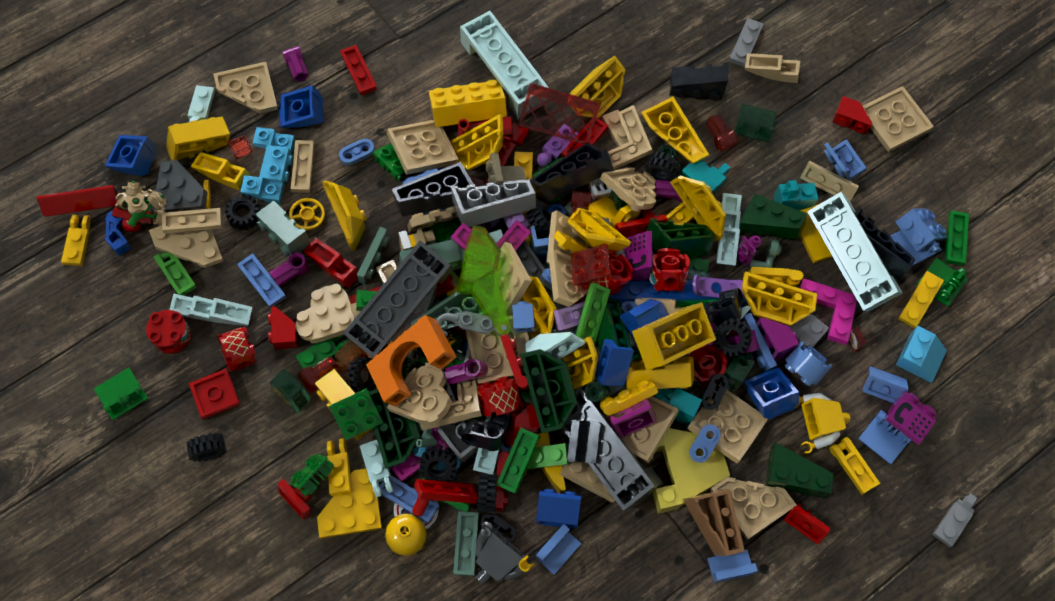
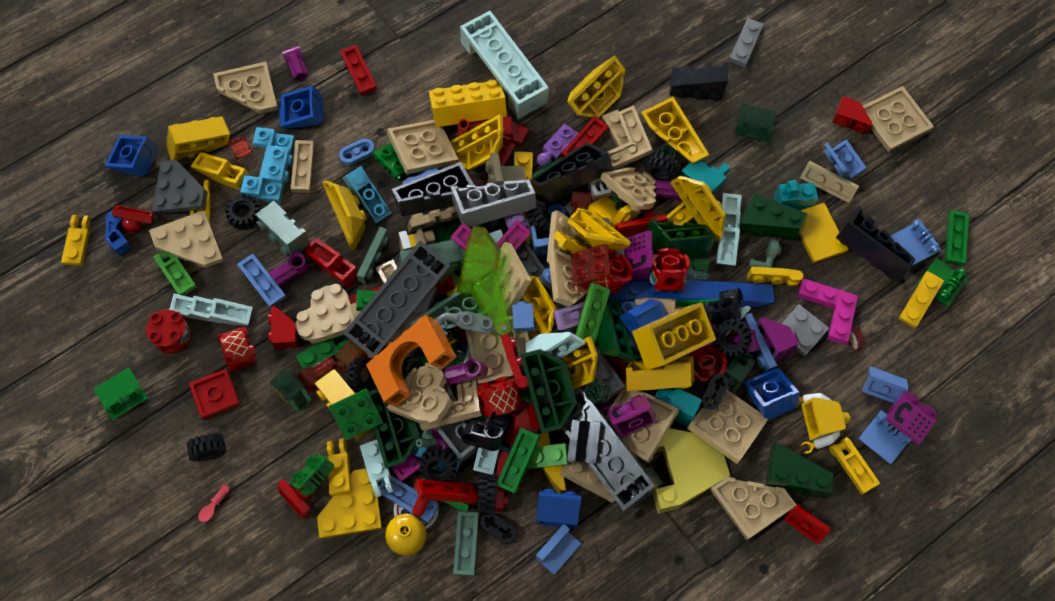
red slope [37,185,119,217] -> none
tan plant [115,181,167,227] -> none
tan plate [162,208,222,234] -> none
light aqua plate [187,85,215,122] -> none
yellow wheel [289,198,325,231] -> none
dark grey torso [475,521,535,585] -> none
clear red fence [518,83,601,144] -> none
blue panel [595,339,634,386] -> none
yellow hinge [600,380,658,416] -> none
medium nougat wedge [683,489,745,556] -> none
medium blue plate [690,424,721,463] -> none
medium lavender piece [692,275,744,298] -> none
clear red piece [706,114,738,151] -> none
medium blue panel [707,550,758,583] -> none
magenta hinge [737,236,762,267] -> none
yellow wedge [741,271,817,326] -> none
tan slope [745,53,800,83] -> none
medium blue brick [785,341,832,386] -> none
light aqua plate [807,192,903,312] -> none
medium blue bracket [896,208,947,252] -> none
medium azure slope [896,326,947,383] -> none
light grey hinge [932,493,977,547] -> none
none -> coral piece [198,485,230,523]
none -> medium azure slope [342,166,391,223]

